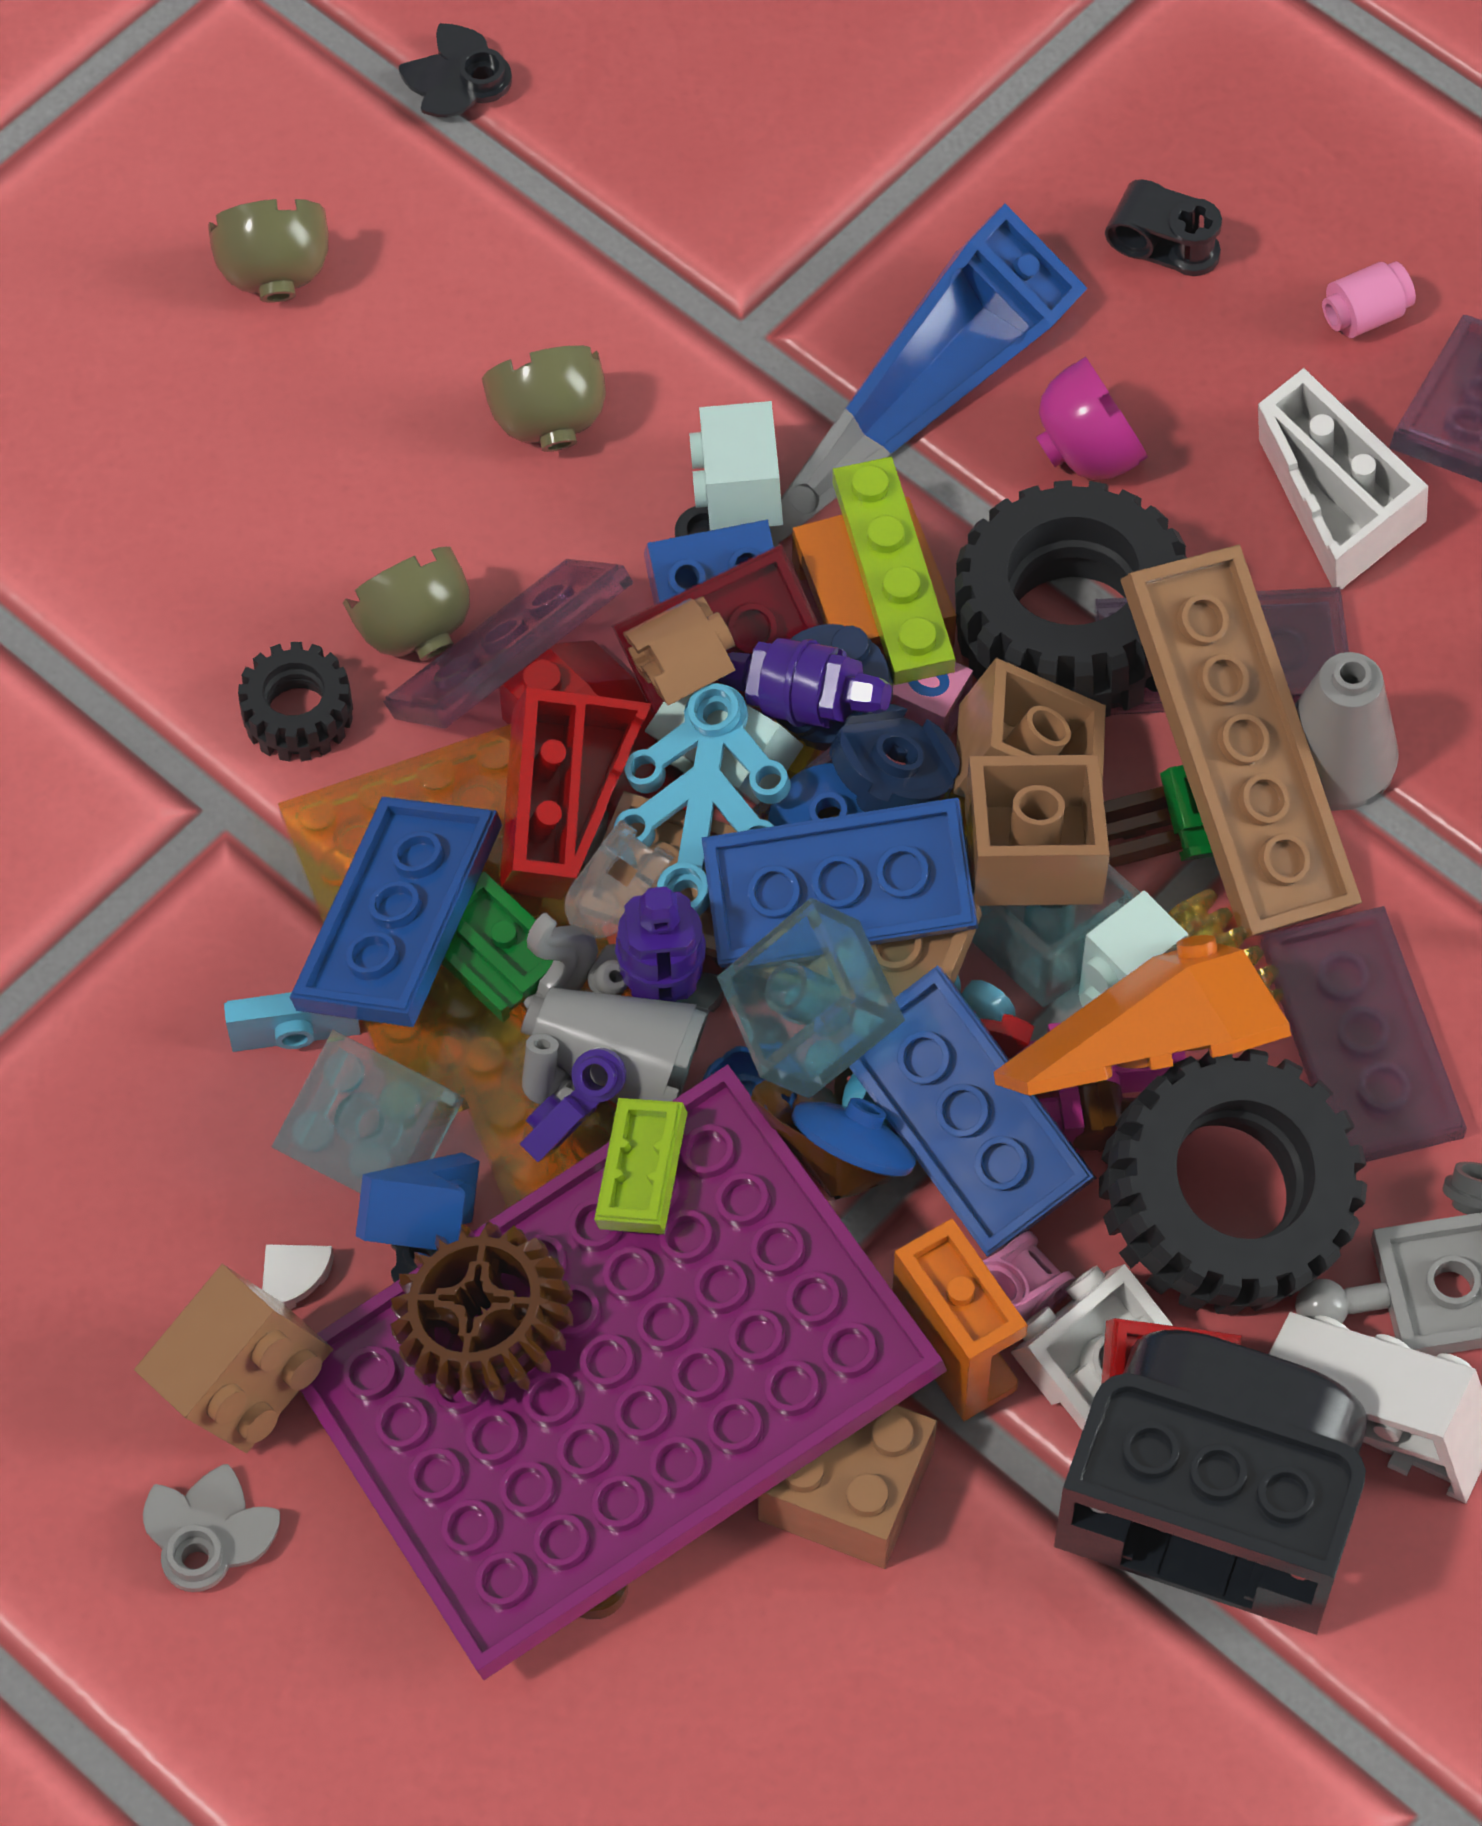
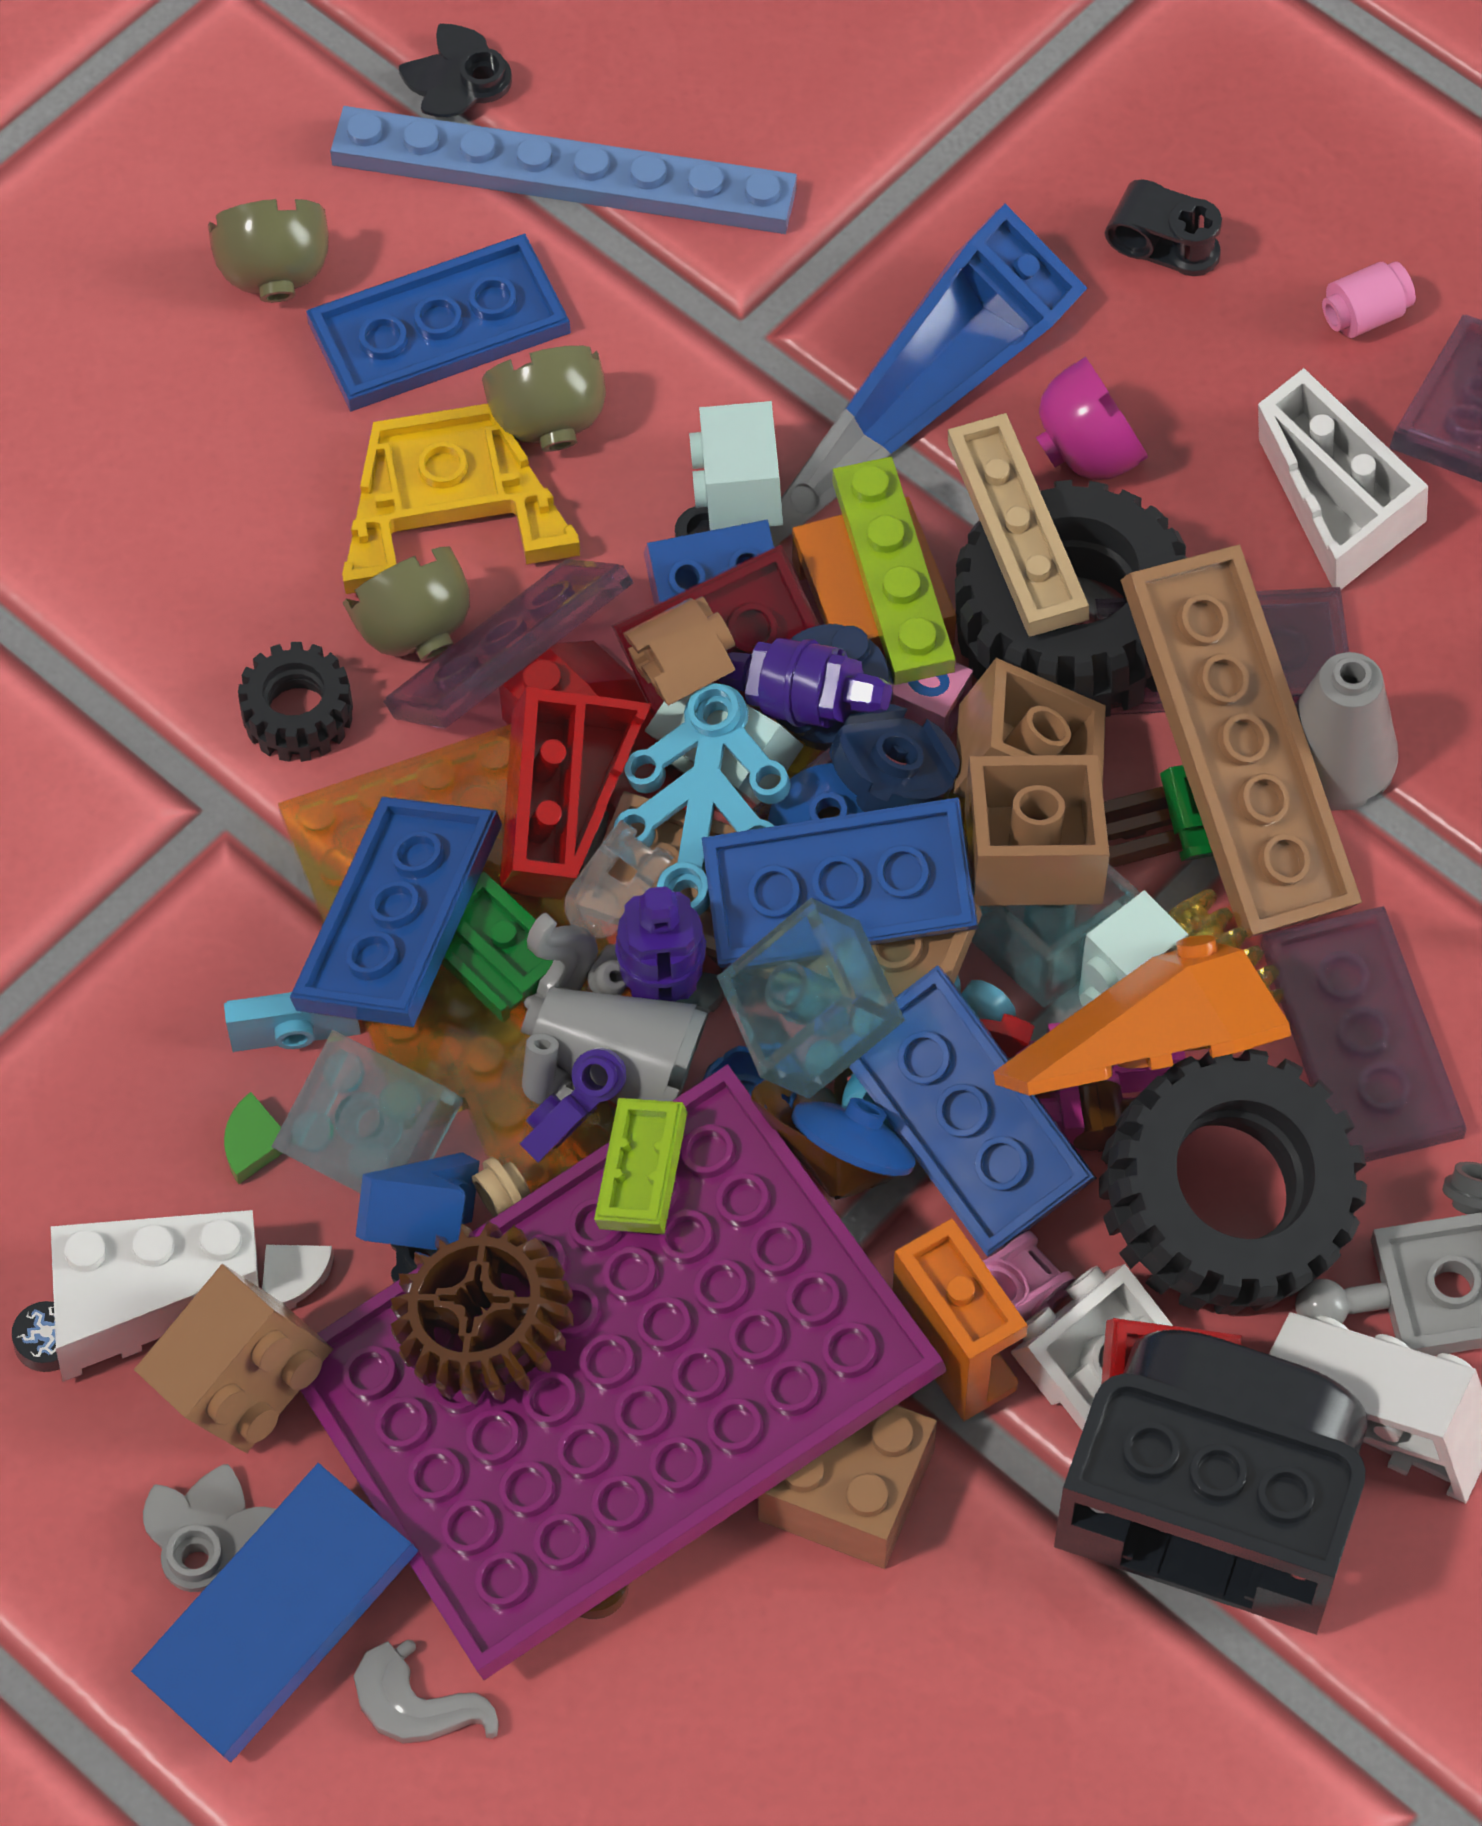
none -> black tile [12,1301,60,1372]
none -> white wedge [51,1210,259,1382]
none -> blue tile [131,1463,419,1762]
none -> bright green tile [224,1092,292,1184]
none -> blue tile [306,233,571,412]
none -> medium blue plate [330,106,797,234]
none -> yellow wing [342,403,580,594]
none -> light grey piece [354,1640,499,1744]
none -> tan plate [472,1157,530,1217]
none -> tan plate [948,413,1089,637]

